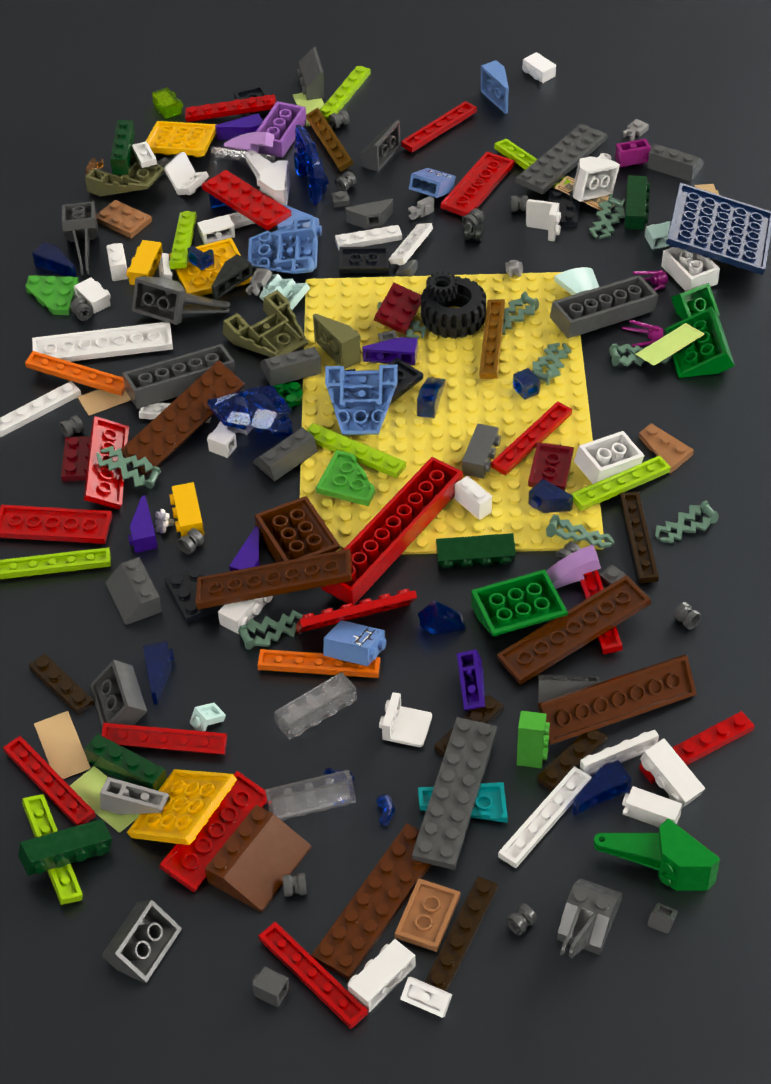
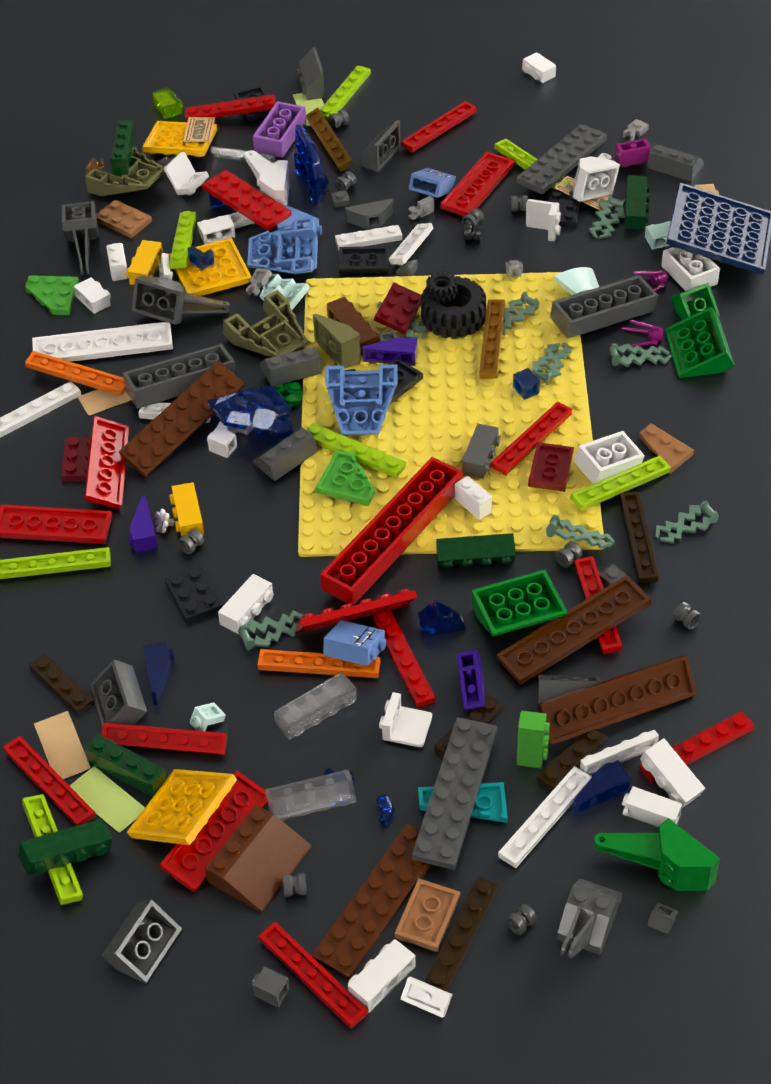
clear blue slope [32,242,77,277] -> none
dark grey wheel [59,415,84,437] -> none
dark grey wheel [70,297,93,321] -> none
sand green piece [96,446,161,489] -> none
light grey slope [100,777,169,815] -> none
dark grey slope [105,557,162,625] -> none
white plate [132,141,157,168] -> none
reddish brown plate [195,549,352,609] -> none
pearl dark grey slope [212,254,252,300] -> none
dark purple slope [215,114,263,140] -> none
lavender slope [224,132,274,152] -> none
dark purple slope [229,526,260,571] -> none
reddish brown slope [255,496,340,563] -> none
slope [417,377,446,418] -> none
medium blue slope [481,60,509,114] -> none
clear blue slope [528,479,573,513] -> none
lavender slope [546,545,601,589] -> none
yellowish green sticker [635,323,705,366] -> none
none -> sticker [183,117,215,142]
none -> reddish brown brick [327,296,380,356]
none -> red plate [372,610,436,708]

